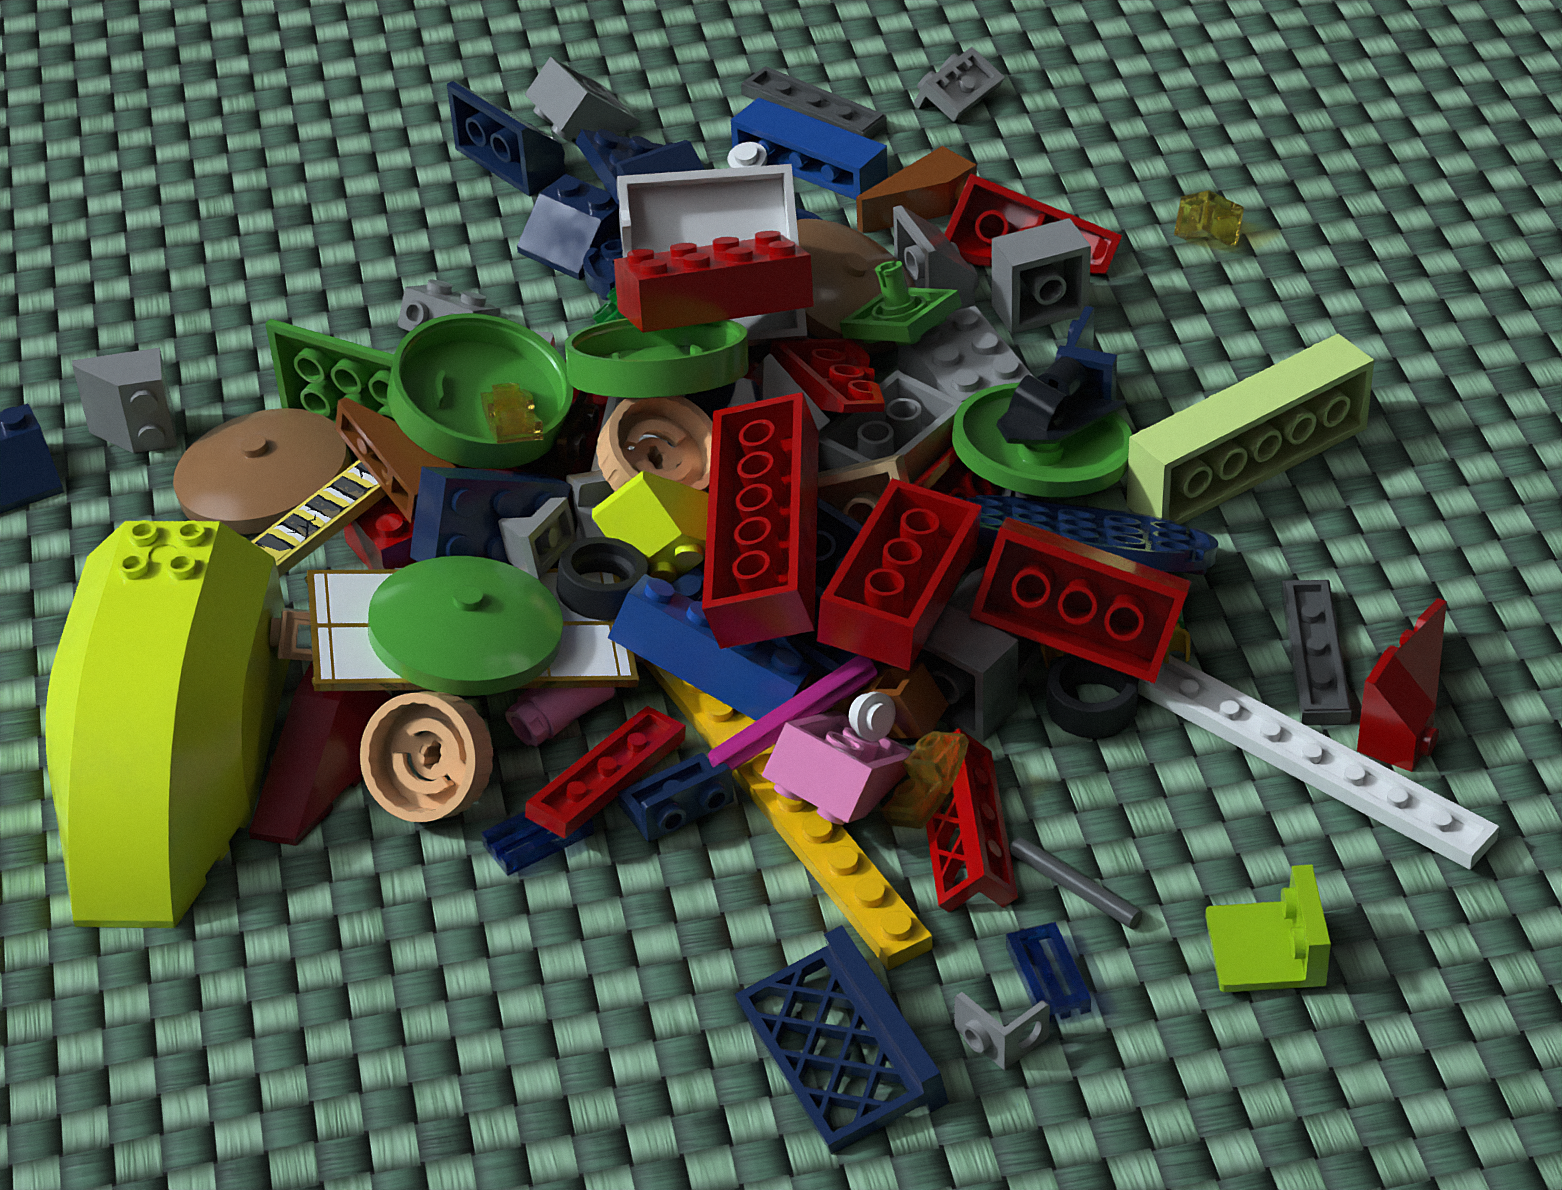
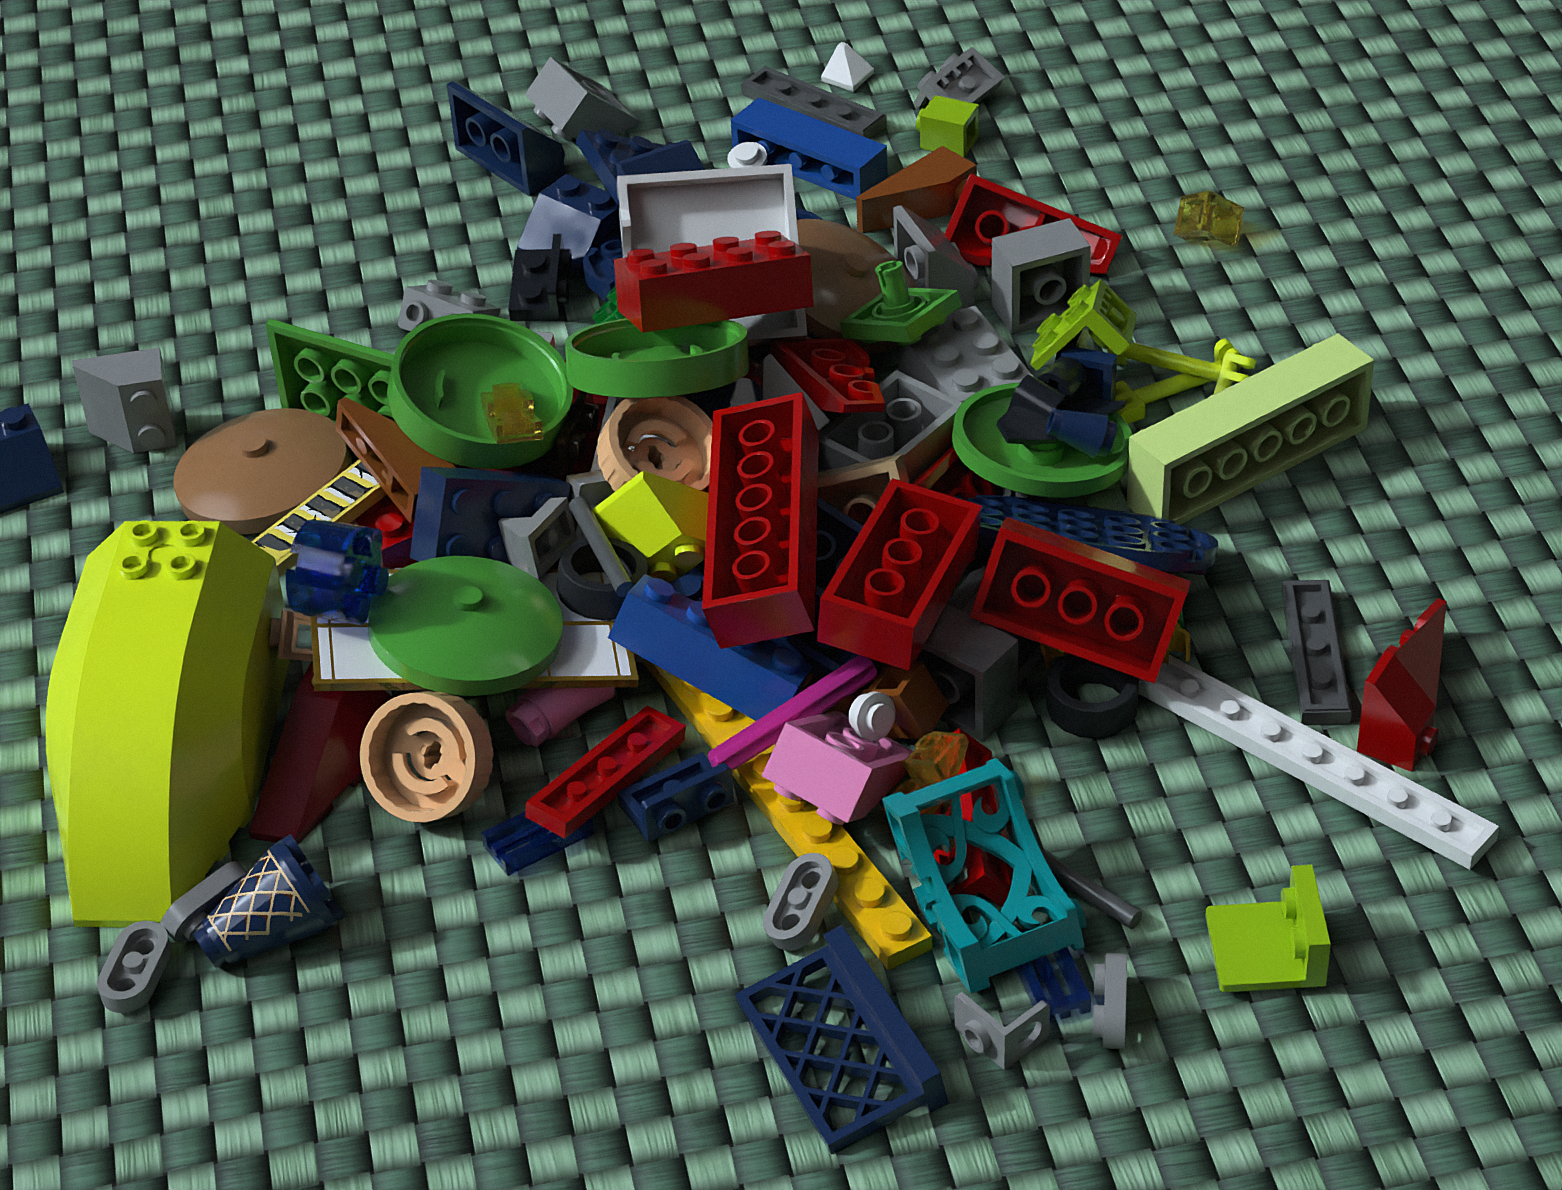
none -> light grey plate [97,921,172,1013]
none -> light grey plate [160,861,247,942]
none -> dark blue cone [193,834,346,968]
none -> clear blue brick [285,520,389,625]
none -> black bracket [508,234,572,321]
none -> dark grey bar [569,496,634,597]
none -> light grey plate [763,853,839,950]
none -> white slope [821,42,874,92]
none -> teal fence [882,758,1086,994]
none -> lime brick [916,95,979,157]
none -> lime bracket [1030,278,1137,371]
none -> dark blue cone [1046,408,1117,458]
none -> light grey plate [1092,953,1127,1050]
none -> neon yellow hinge [1107,339,1257,394]
none -> neon yellow hinge [1115,339,1243,424]

